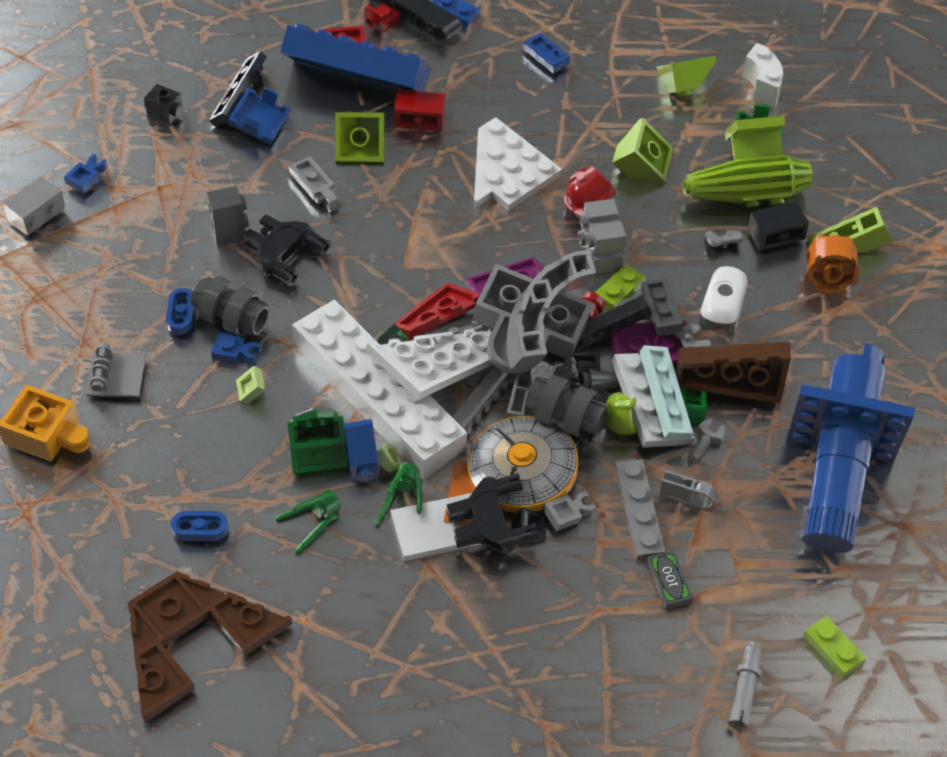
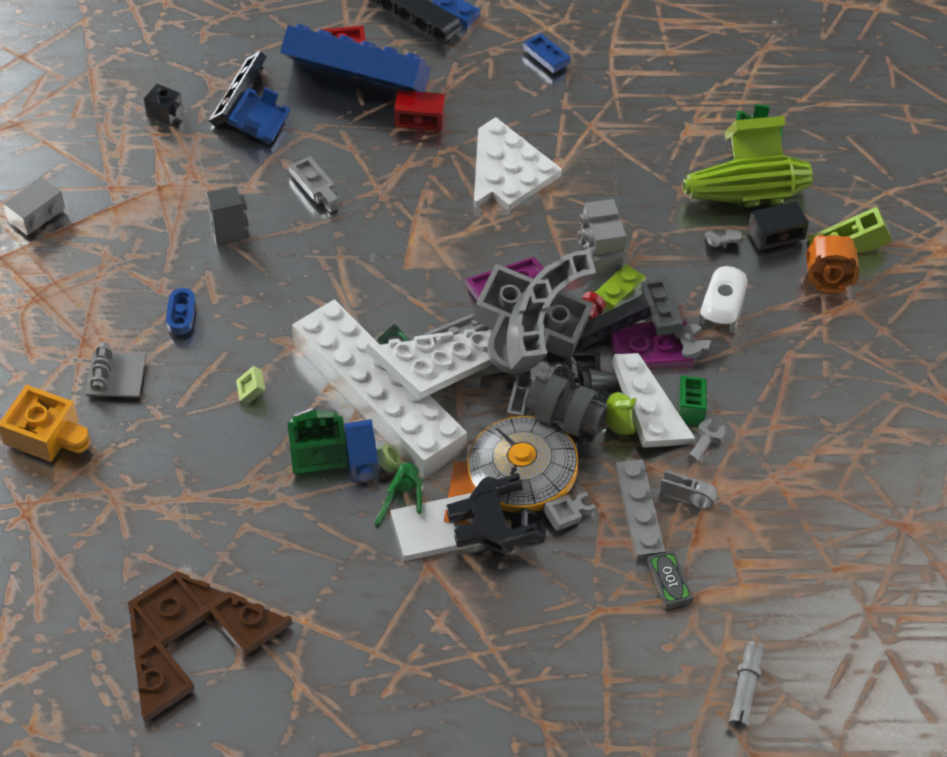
blue plate [64,154,108,193] -> none
blue plate [171,511,228,541] -> none
dark grey piece [191,276,270,337] -> none
blue plate [211,332,261,364] -> none
black connector [243,214,331,286] -> none
green plant [275,490,341,554] -> none
lime slope [335,112,385,162] -> none
red bracket [364,3,400,34] -> none
red wing [392,282,481,339] -> none
light grey piece [452,366,509,435] -> none
red helmet [564,165,617,219] -> none
lime slope [612,118,673,184] -> none
light aqua plate [640,345,693,440] -> none
lime slope [657,56,717,97] -> none
reddish brown wedge [675,342,791,403] -> none
white brick [743,43,783,108] -> none
blue piece [787,343,915,553] -> none
lime plate [803,616,866,678] -> none

